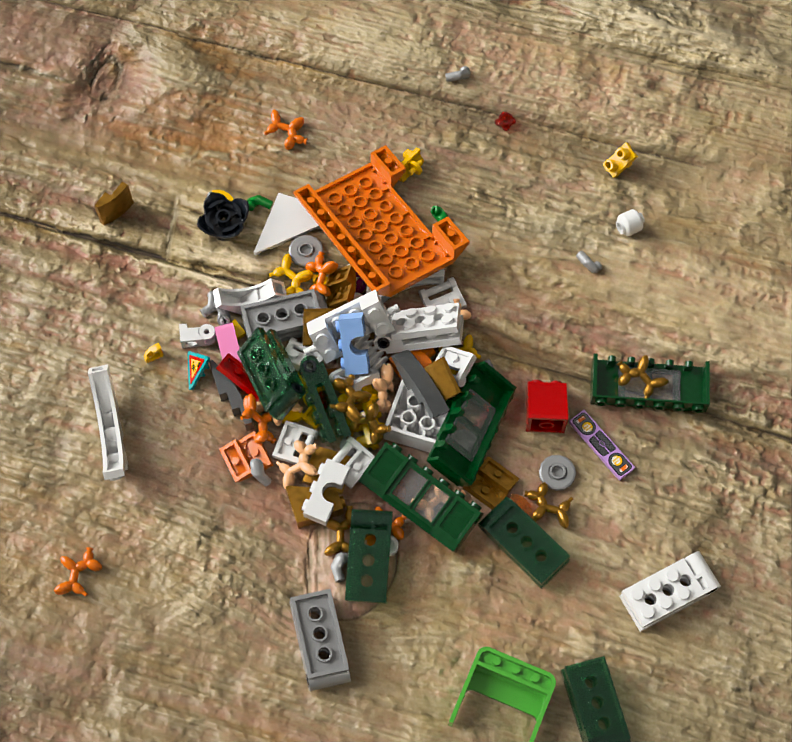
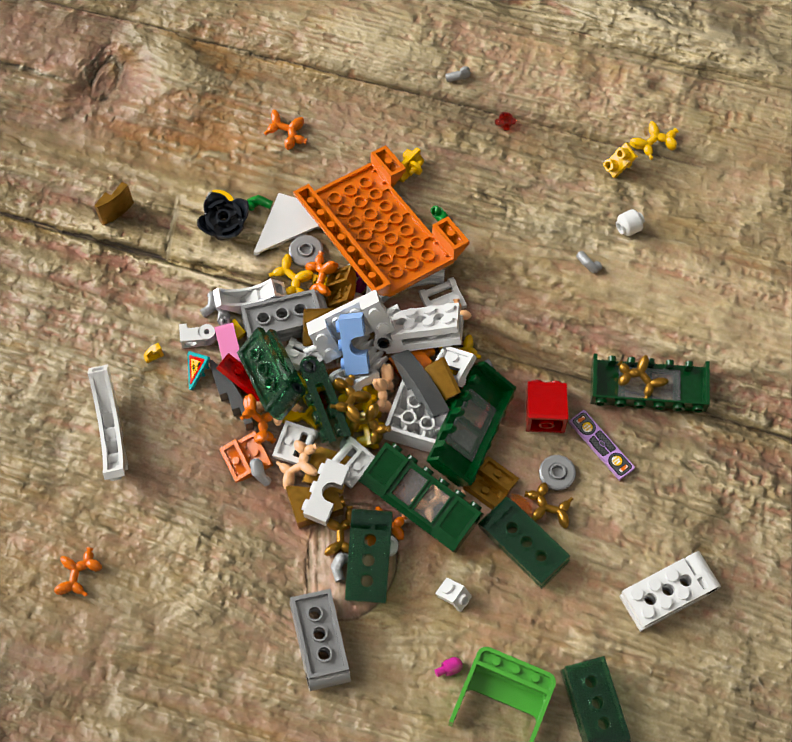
none -> dark pink cylinder [434,657,463,677]
none -> white bracket [435,578,472,612]
none -> yellow piece [630,121,679,160]

